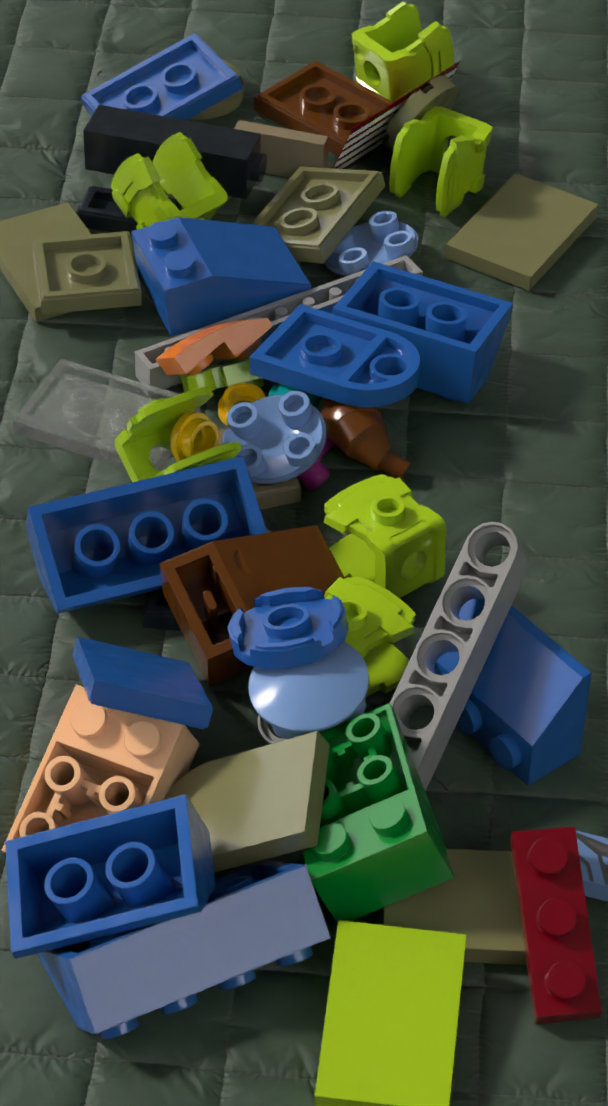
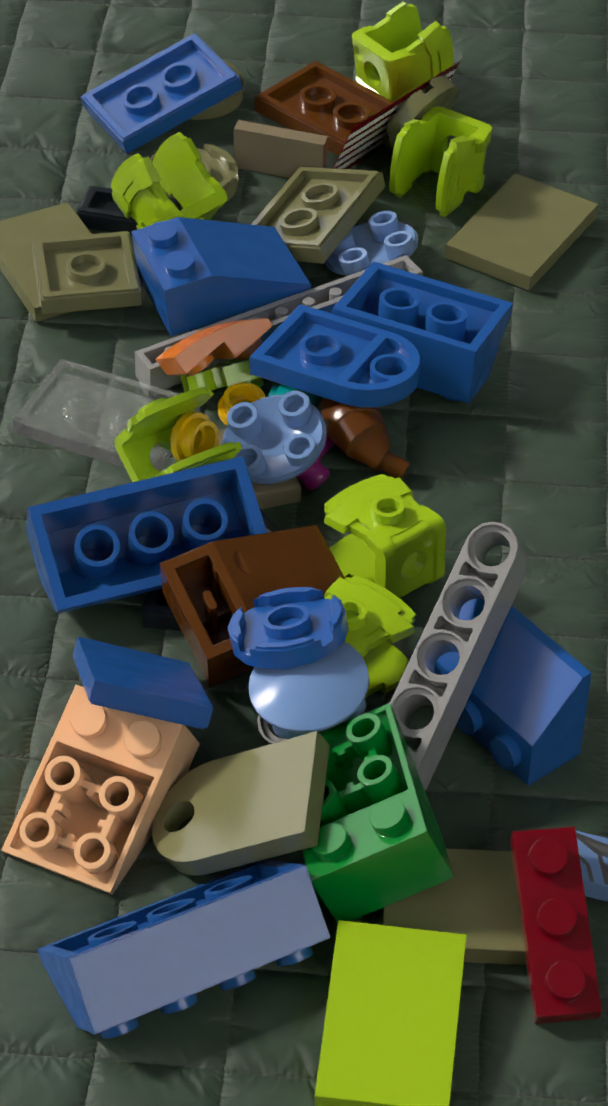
blue slope [5,794,216,959] -> none
black brick [83,105,267,199] -> none

